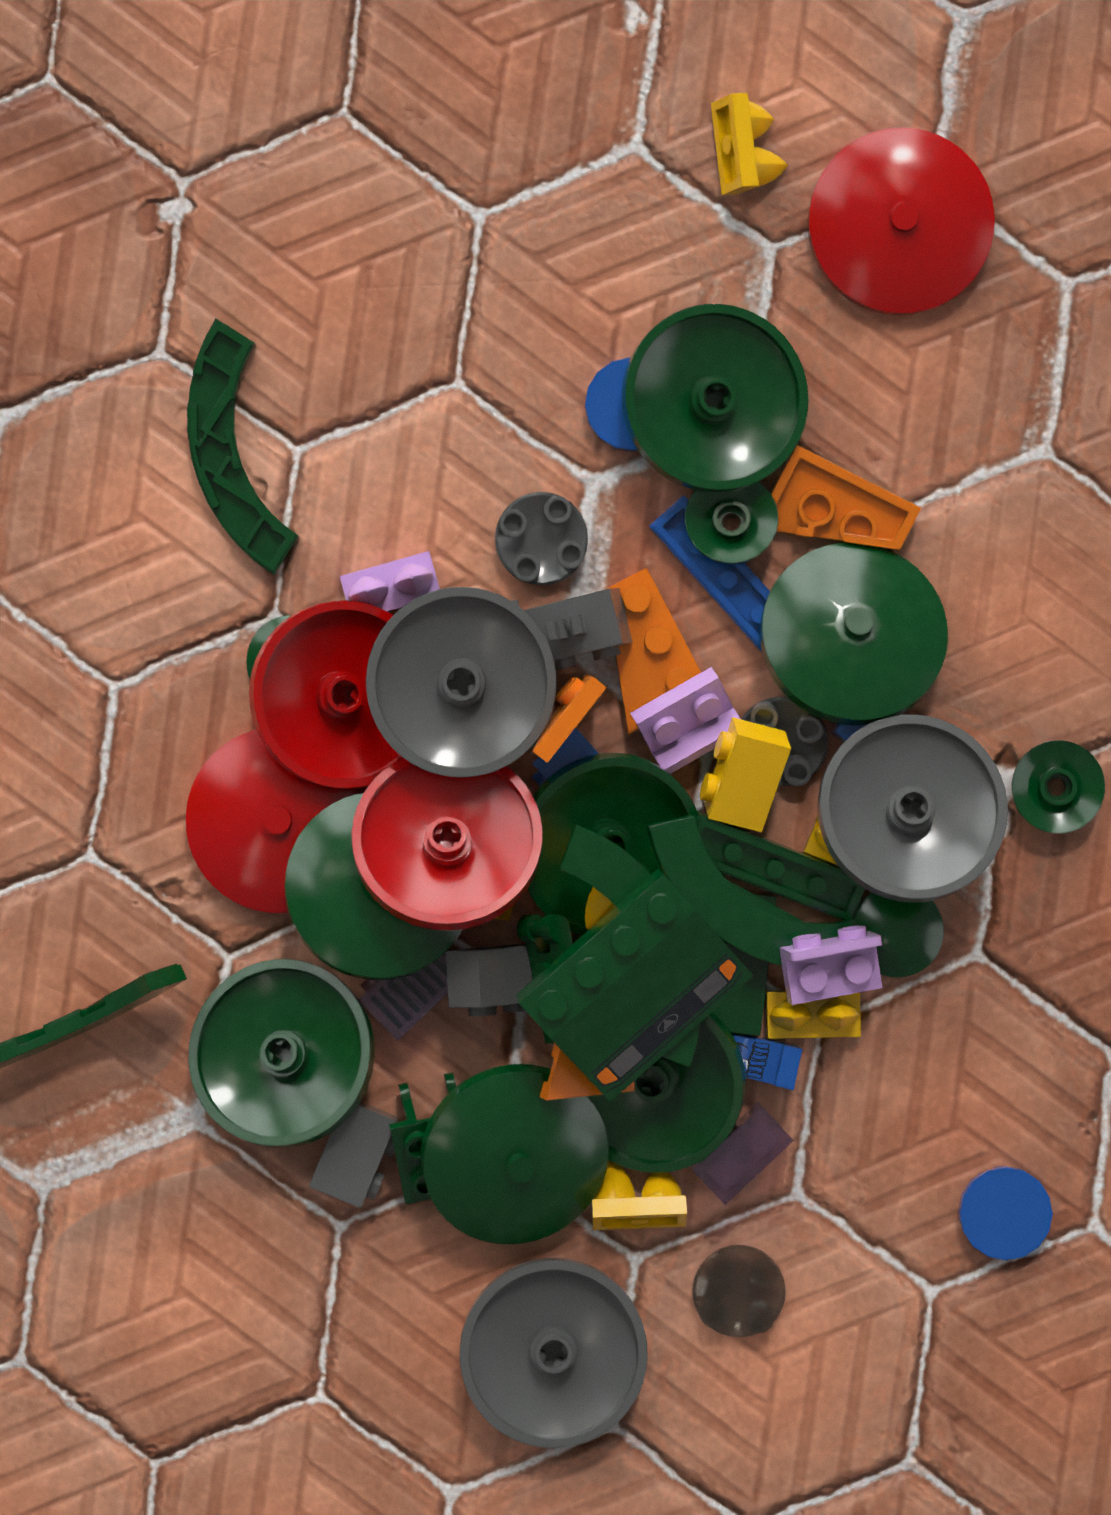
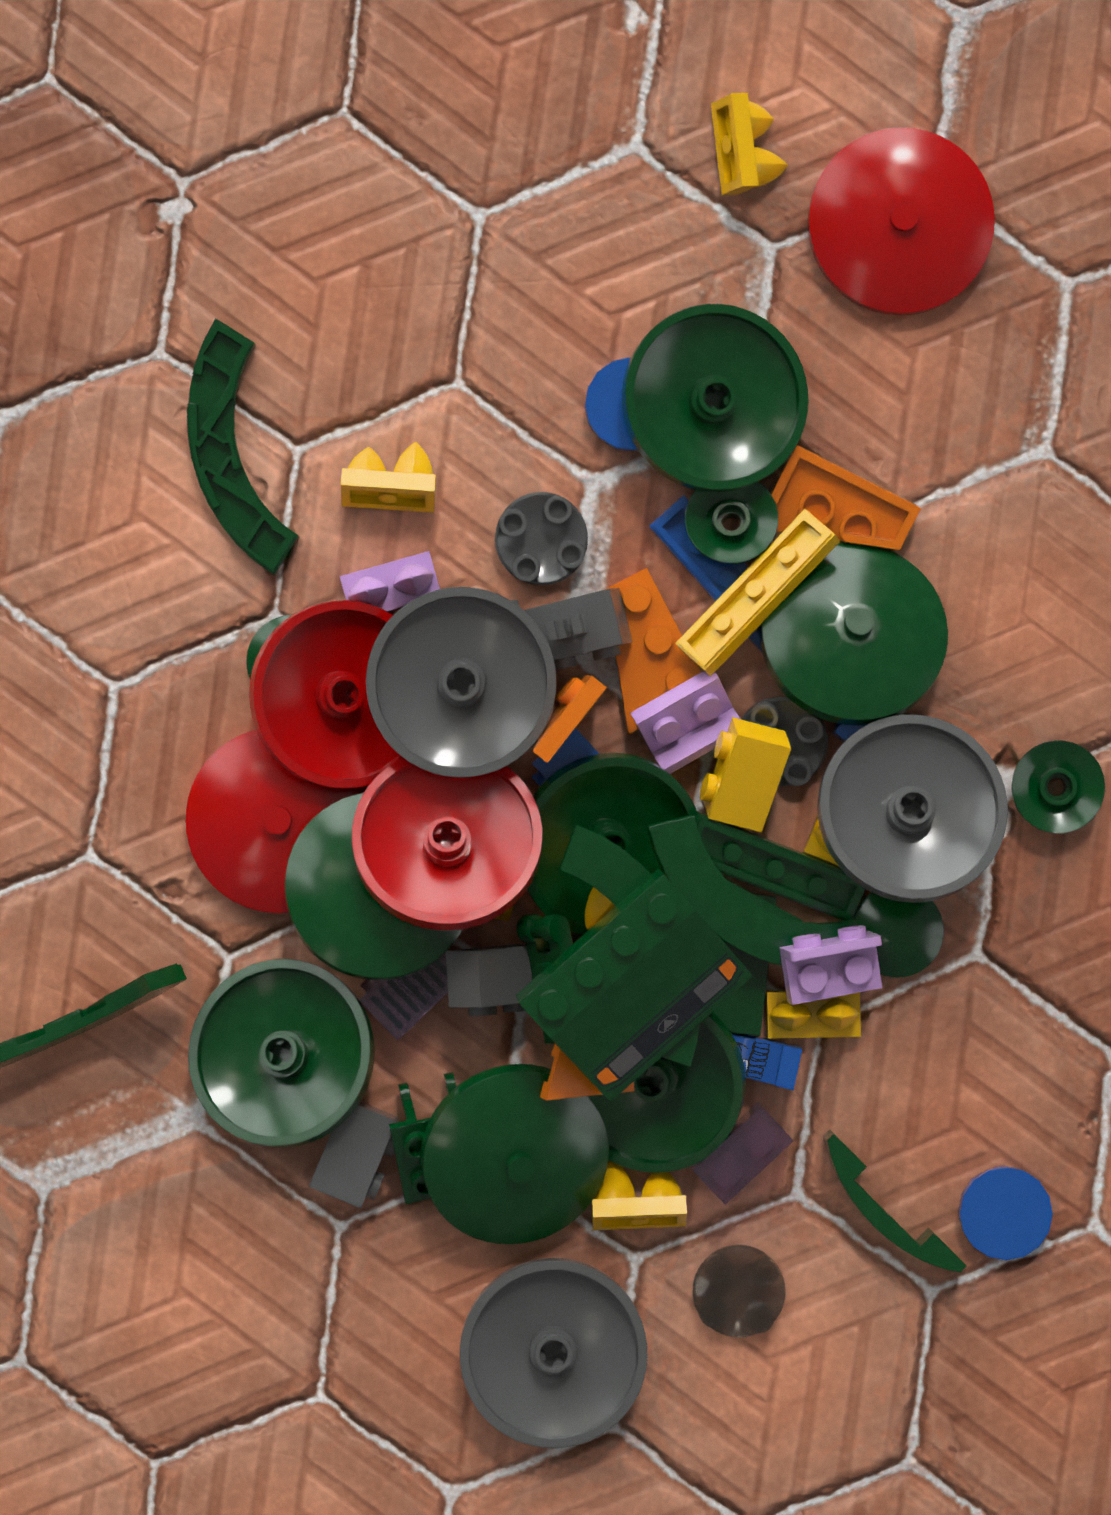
none -> yellow tile [341,442,436,513]
none -> yellow tile [675,509,840,676]
none -> dark green slope [823,1130,967,1273]

